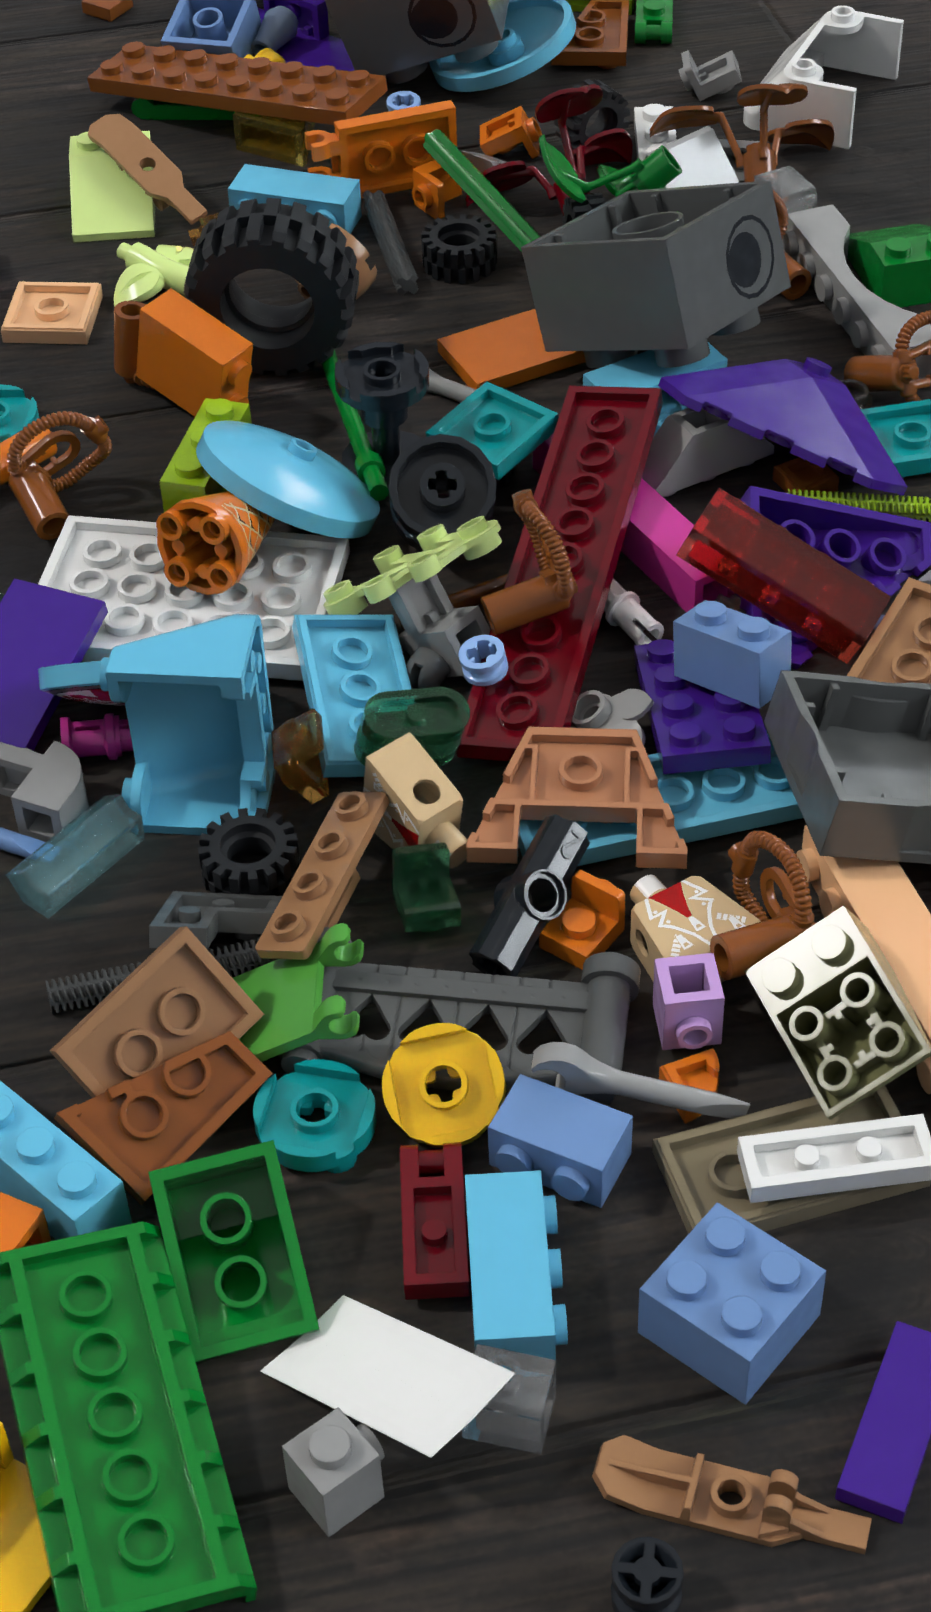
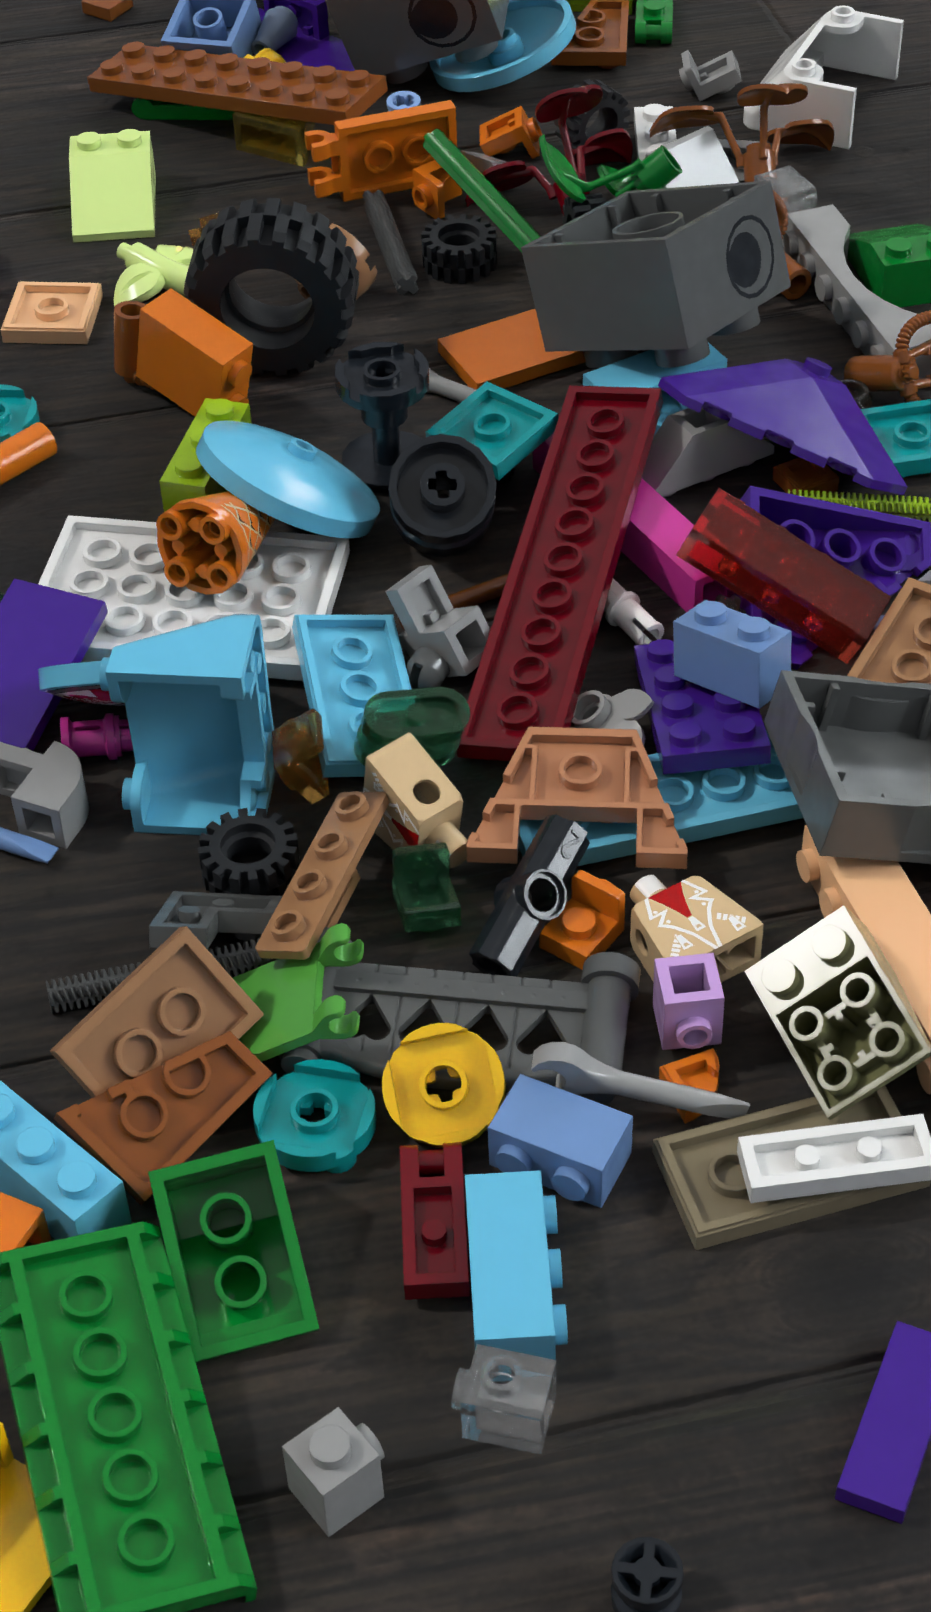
clear light blue piece [6,794,145,919] -> none
dark orange piece [7,411,112,540] -> none
medium nougat piece [88,114,208,225] -> none
medium azure brick [228,164,362,234] -> none
white sticker [260,1295,516,1458] -> none
green bar [321,350,389,501] -> none
yellowish green plant [323,516,502,615] -> none
light blue bush [458,635,509,686] -> none
dark orange piece [481,489,578,635] -> none
medium nougat piece [592,1435,872,1555] -> none
medium blue brick [638,1202,826,1405] -> none
dark orange piece [710,831,816,980] -> none

